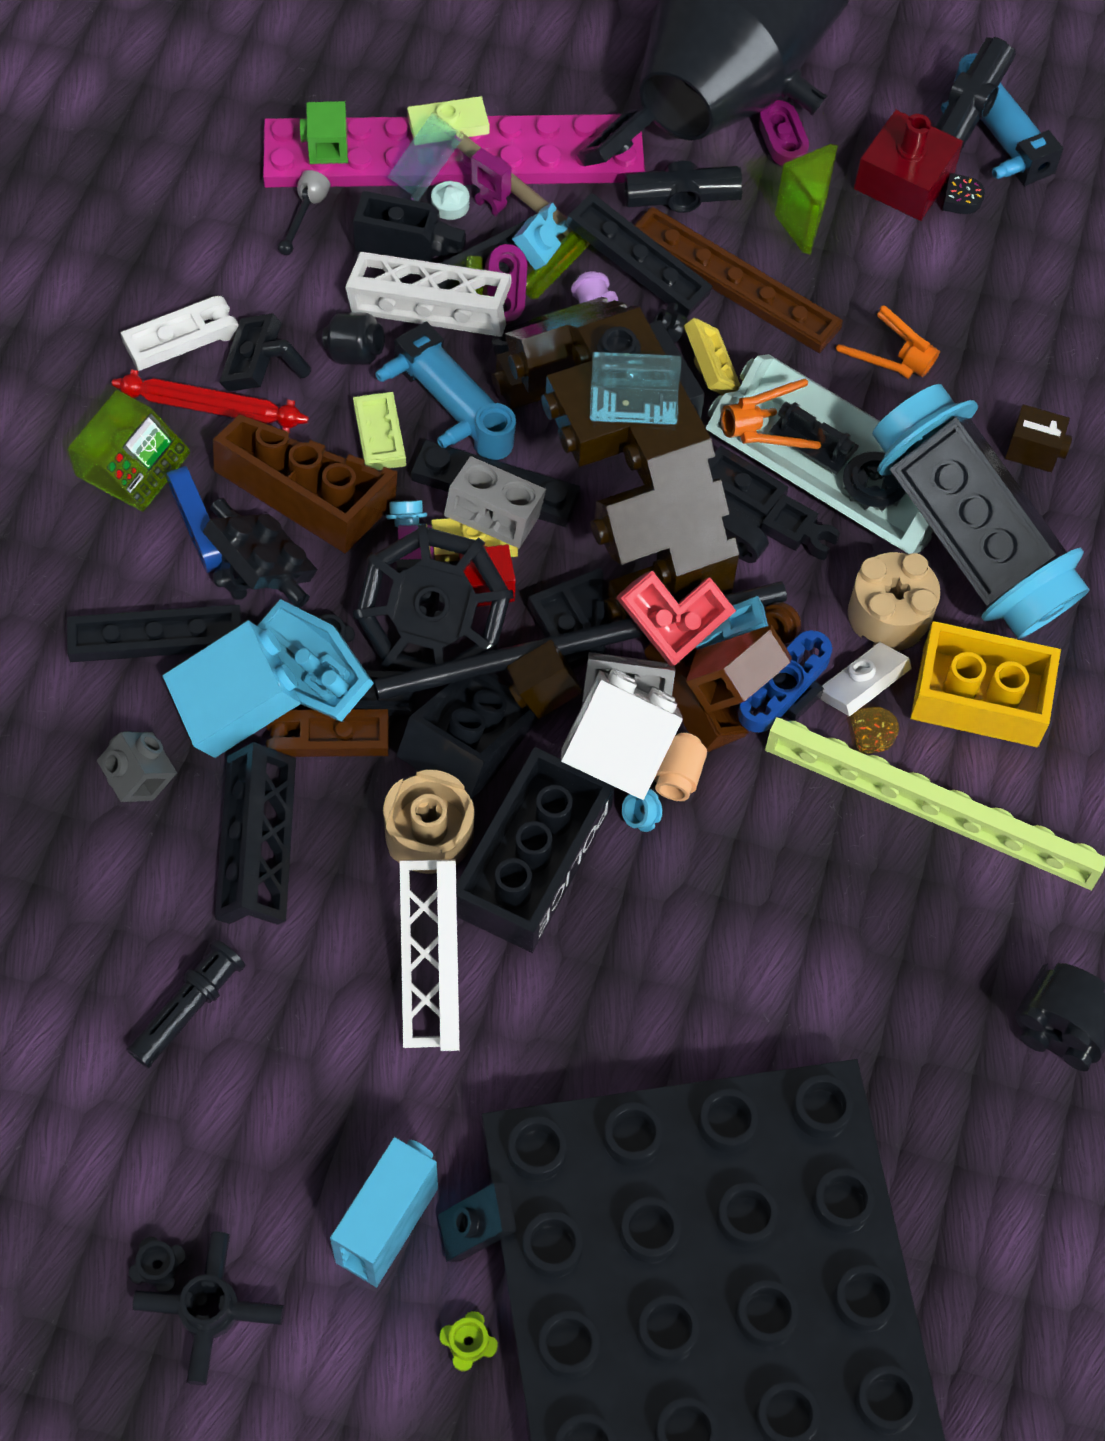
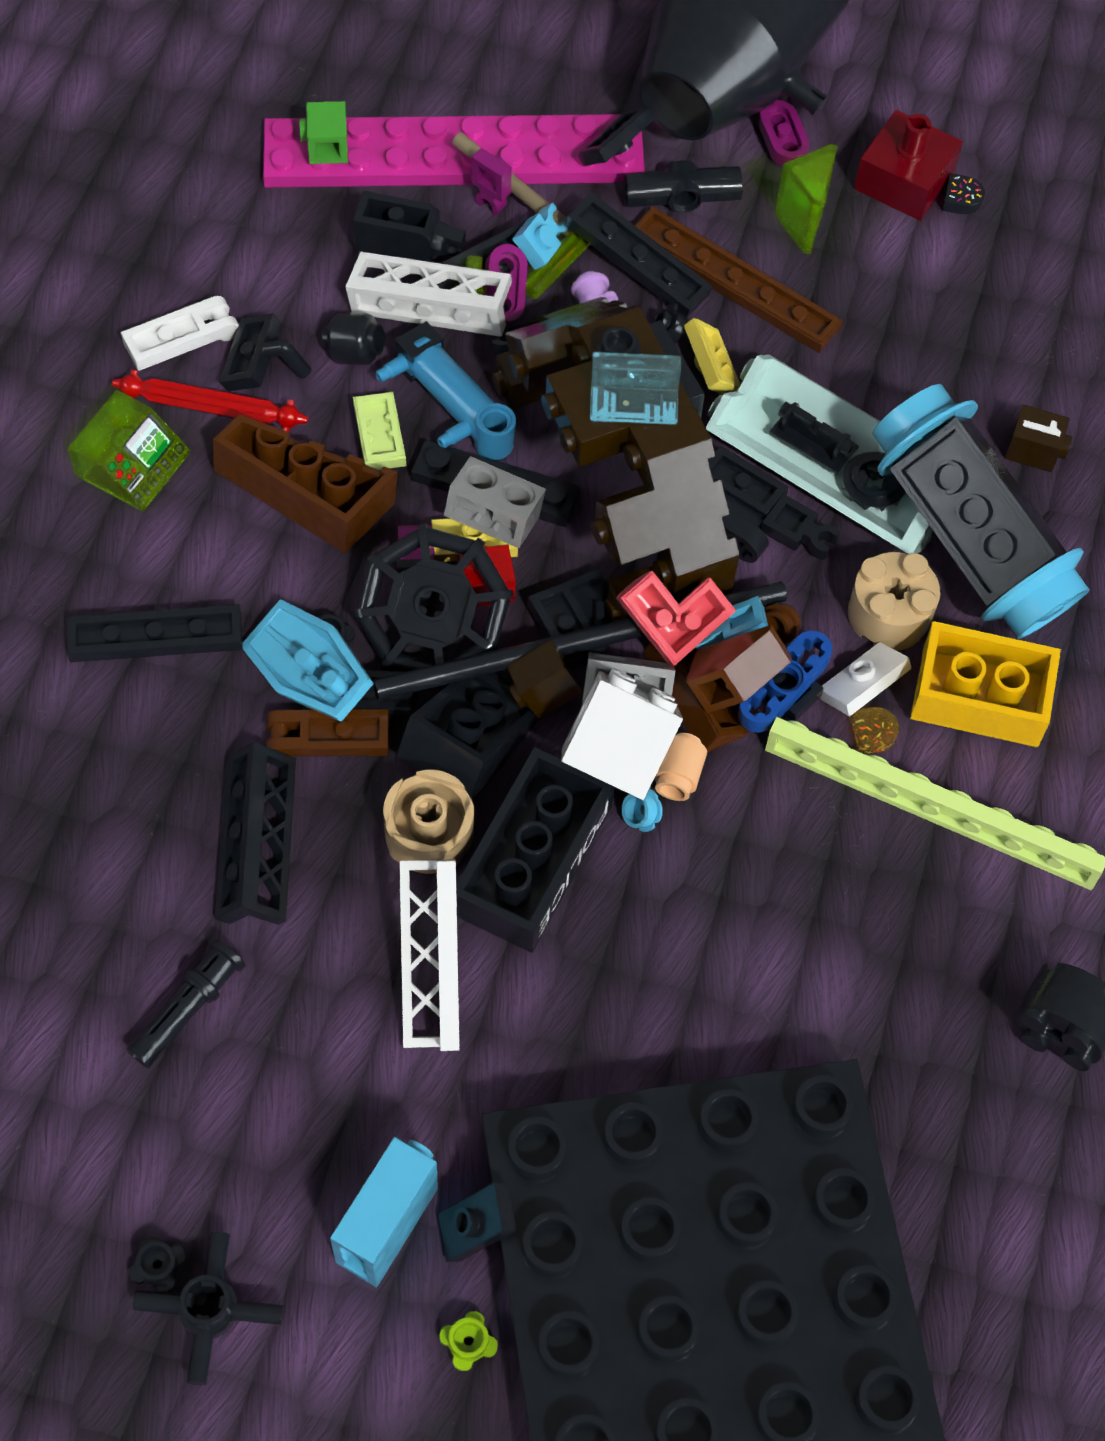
dark grey brick [97,731,177,802] -> none
medium azure brick [162,620,301,758] -> none
blue beam [166,466,222,573] -> none
black plate [203,498,318,608] -> none
black plate [213,555,250,600] -> none
hinge [278,170,331,255] -> none
medium azure plate [386,500,427,527] -> none
clear light blue panel [387,112,464,201] -> none
yellowish green plate [407,96,489,145] -> none
light aqua tile [431,181,470,220] -> none
orange plant [721,379,821,449] -> none
orange plant [836,305,940,379] -> none
black piece [935,36,1016,152] -> none
dark azure piece [941,53,1064,186] -> none

